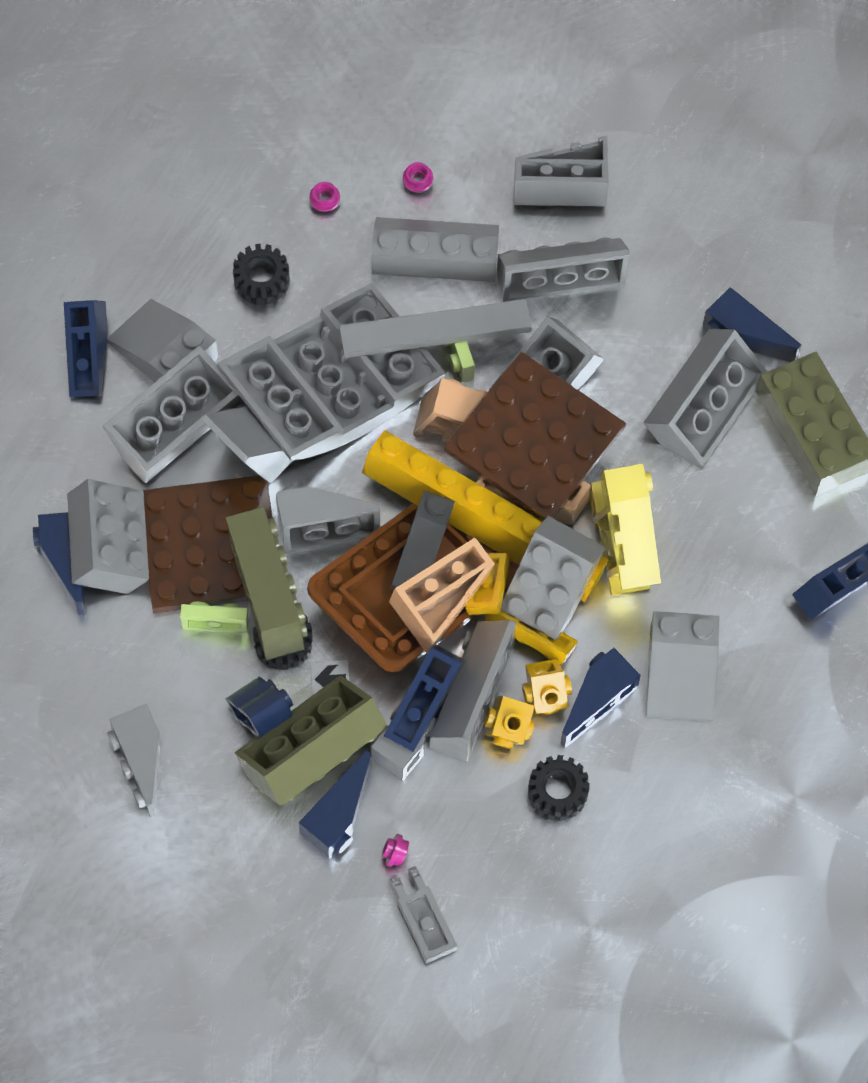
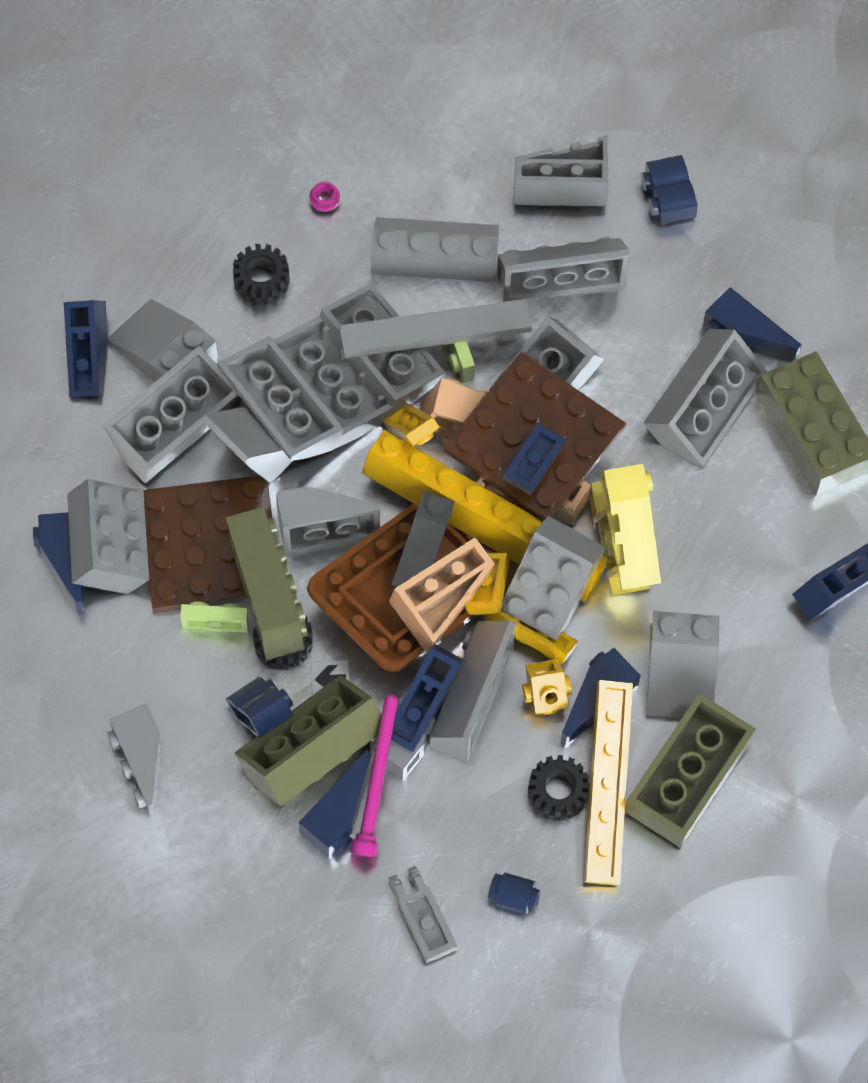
dark pink plate [382,833,409,867] -> none
dark pink plate [403,162,433,193] -> none
yellow brick [483,696,535,749] -> none
none -> dark pink piece [349,694,398,857]
none -> yellow plate [382,403,439,446]
none -> dark blue brick [488,872,541,914]
none -> dark blue plate [503,423,566,496]
none -> plate [584,680,633,886]
none -> olive brick [625,693,756,848]
none -> dark blue brick [641,155,698,224]

